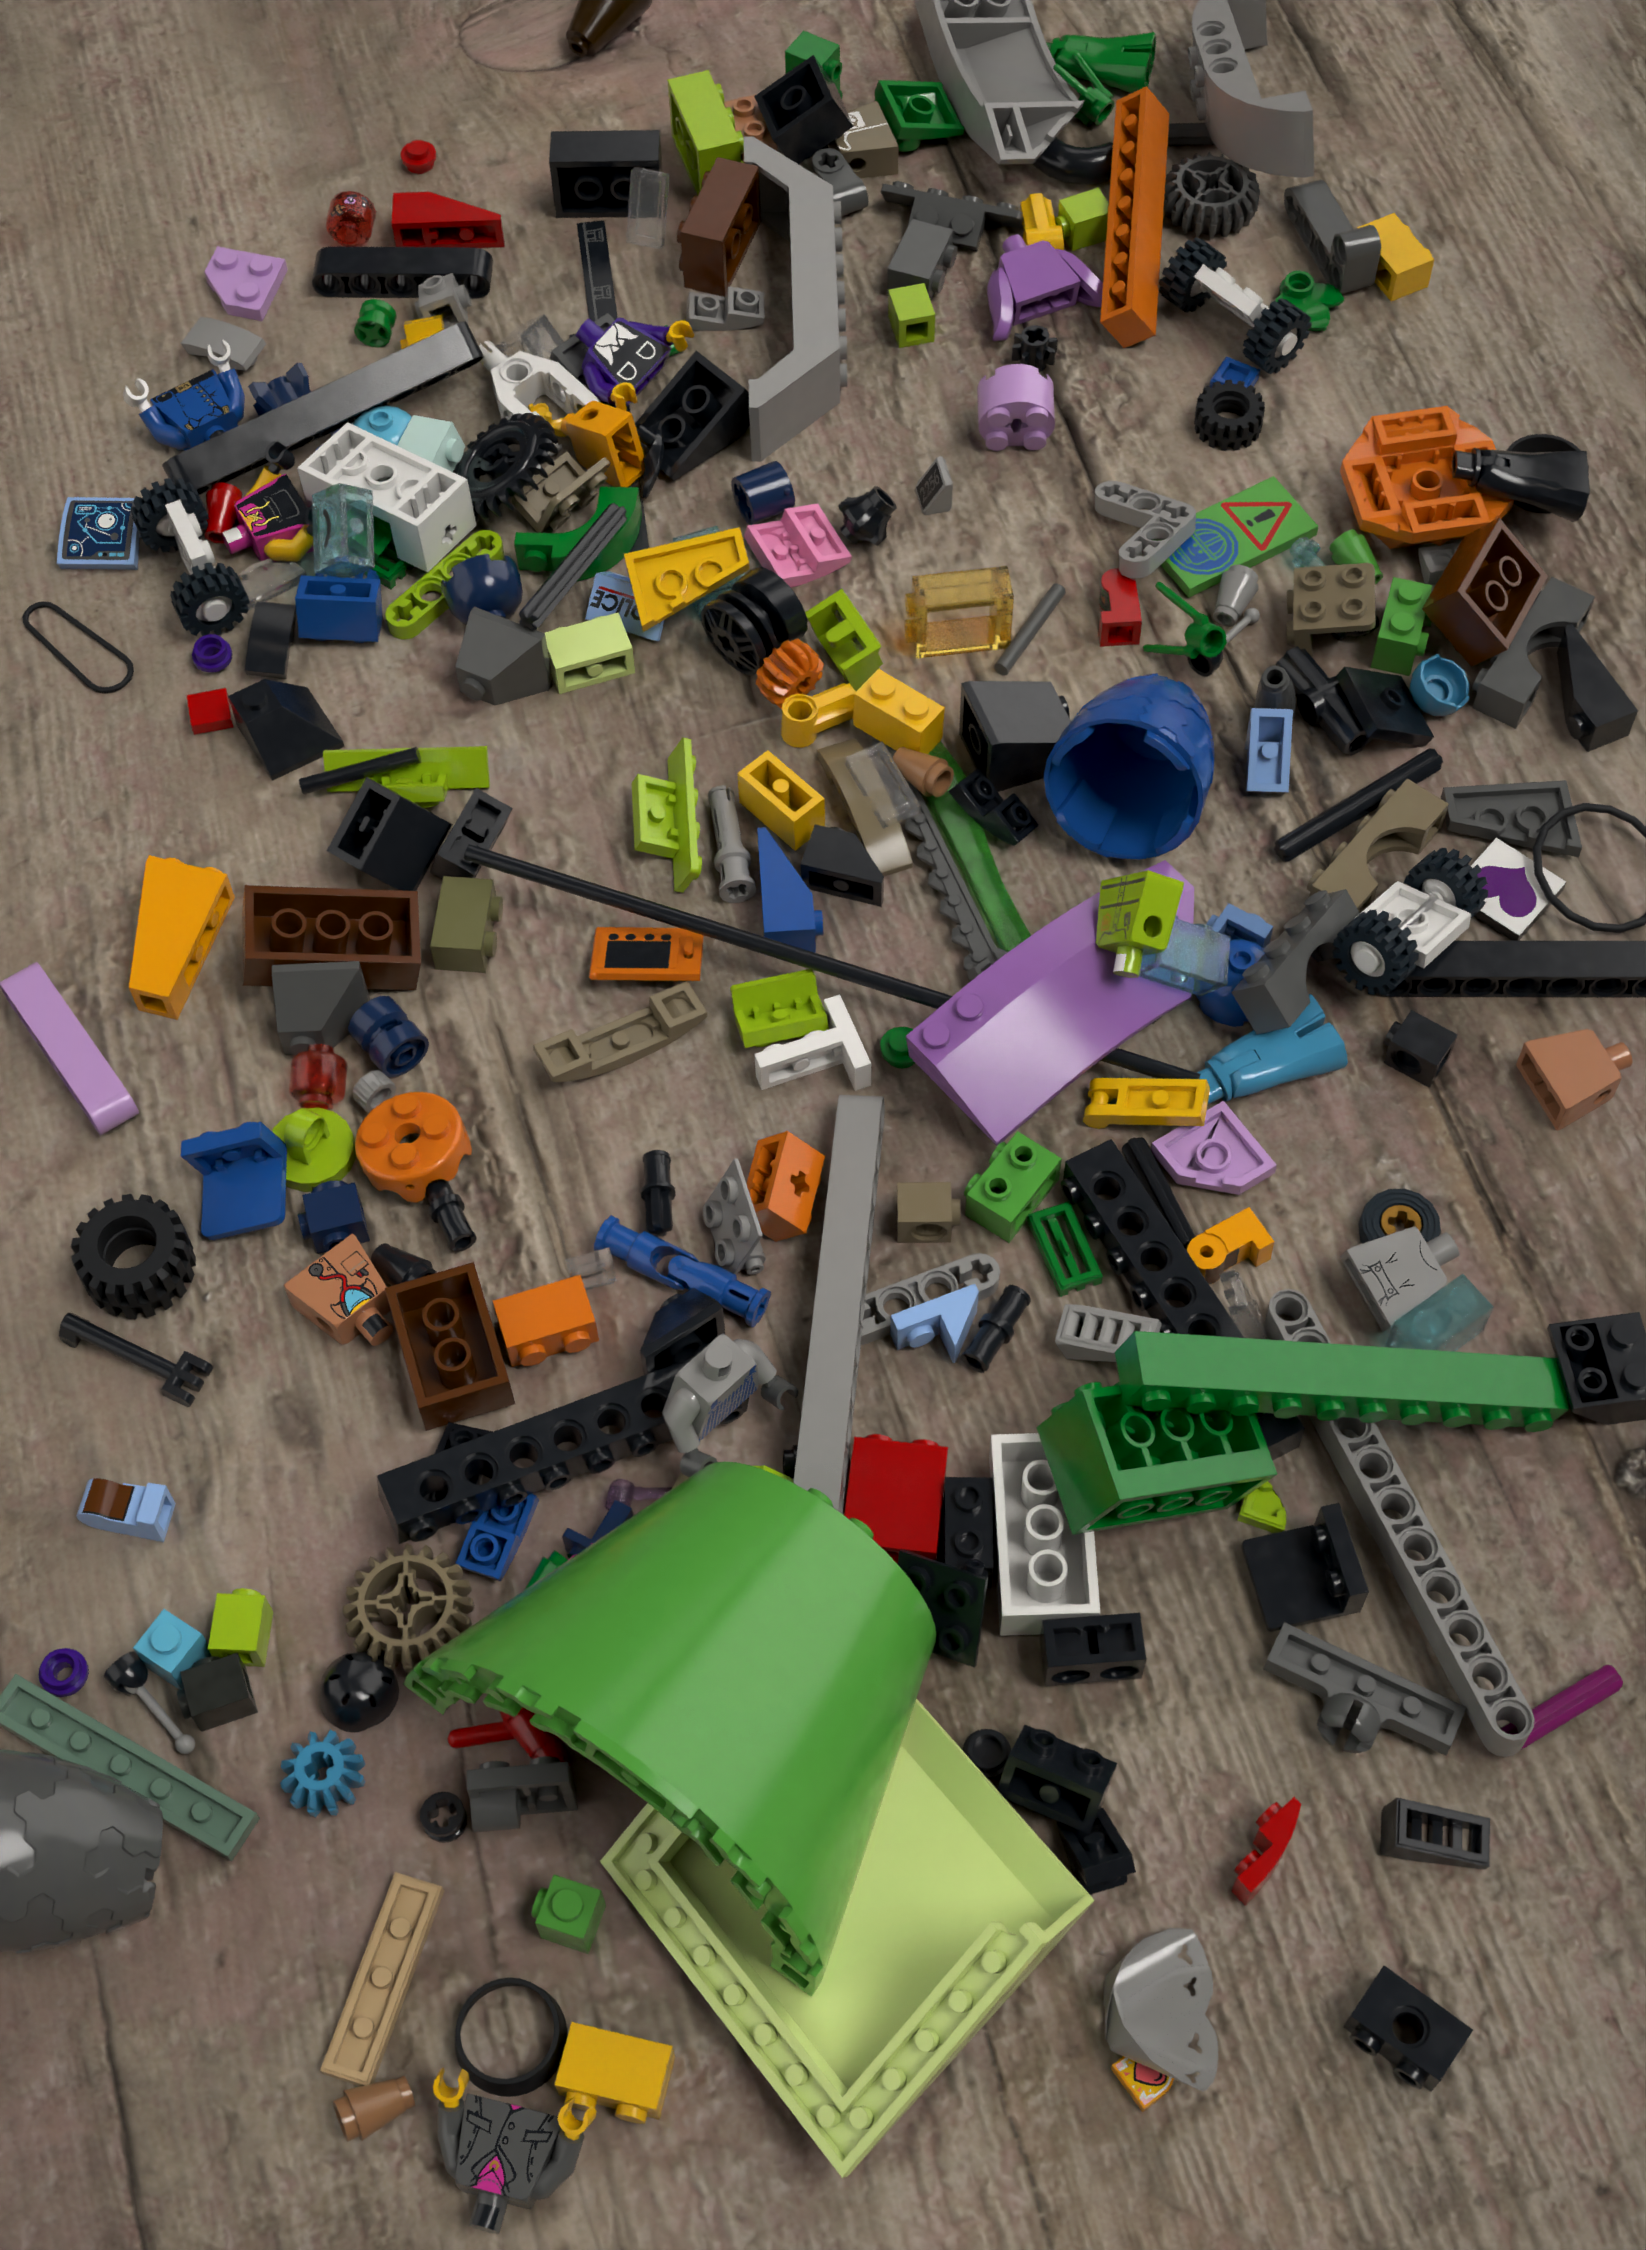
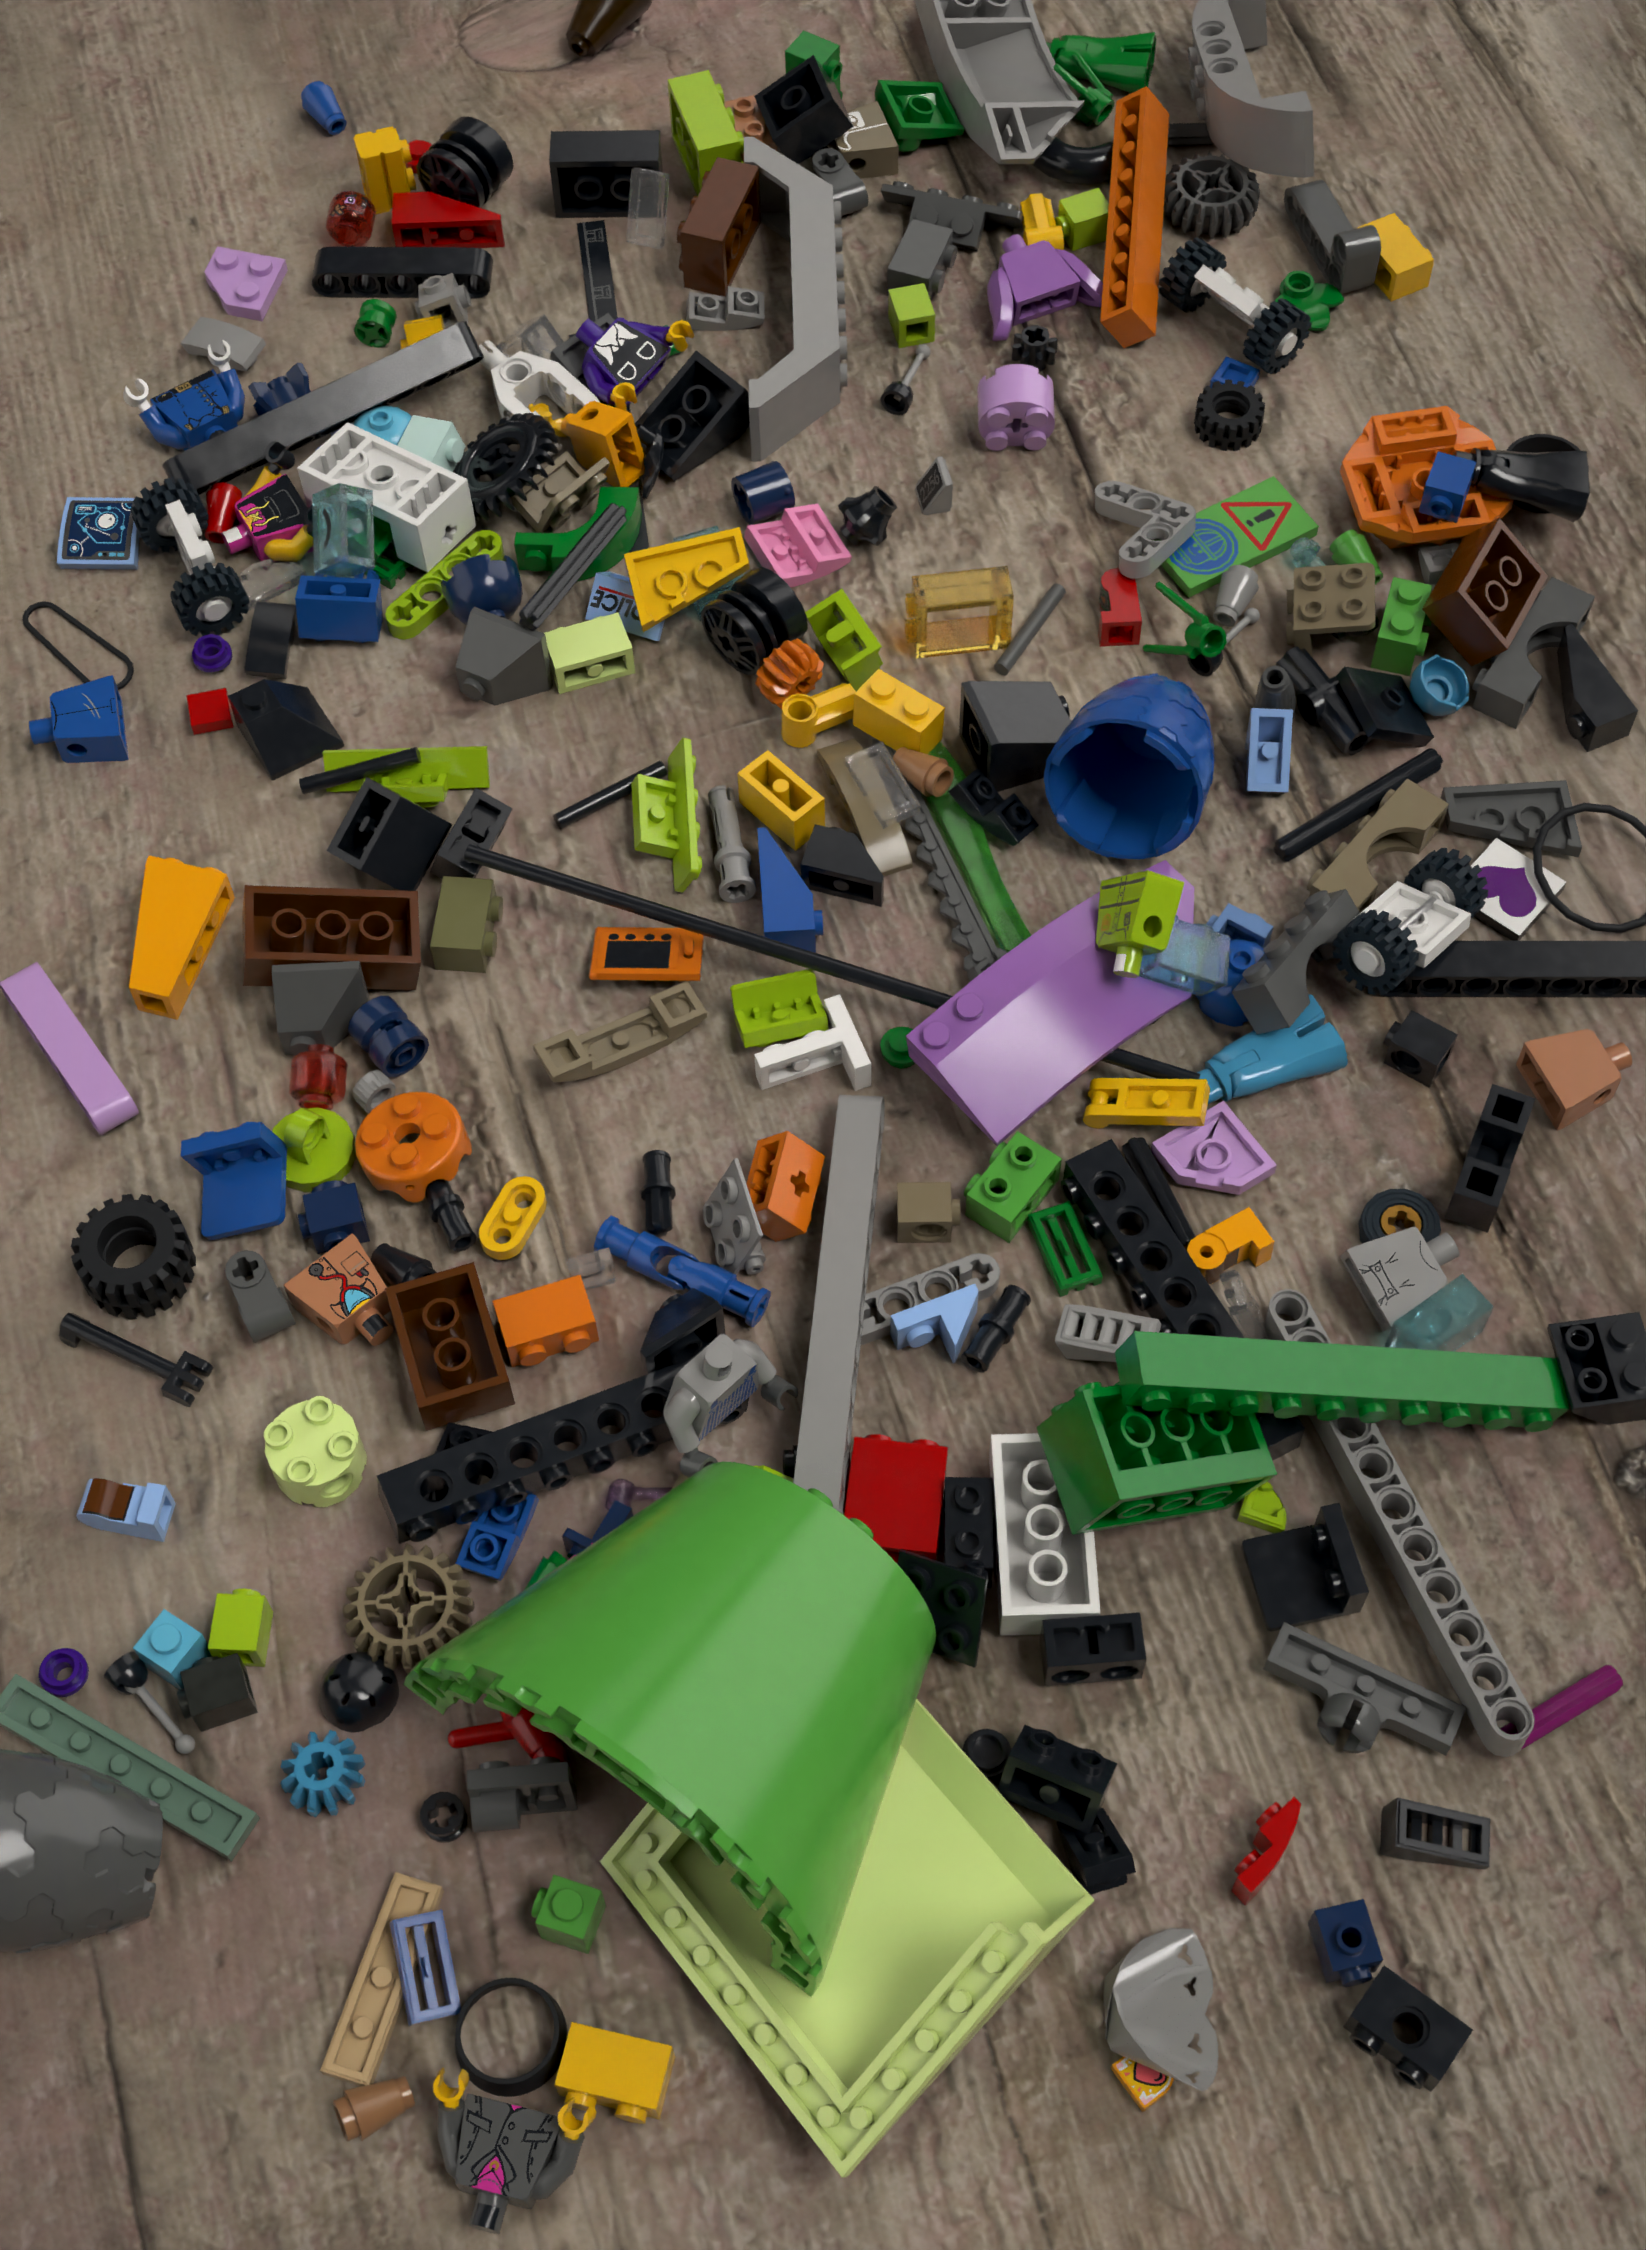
none -> blue torso [29,675,129,763]
none -> dark grey piece [225,1250,296,1343]
none -> yellowish green brick [264,1396,367,1507]
none -> blue cone [301,81,347,135]
none -> yellow brick [353,126,417,215]
none -> tile [389,1909,461,2026]
none -> black wheel [416,117,514,208]
none -> yellow plate [479,1176,547,1260]
none -> black bar [553,761,667,829]
none -> black hinge [881,344,931,415]
none -> dark blue brick [1308,1899,1383,1987]
none -> blue brick [1419,451,1476,523]
none -> black arch [1445,1084,1536,1233]

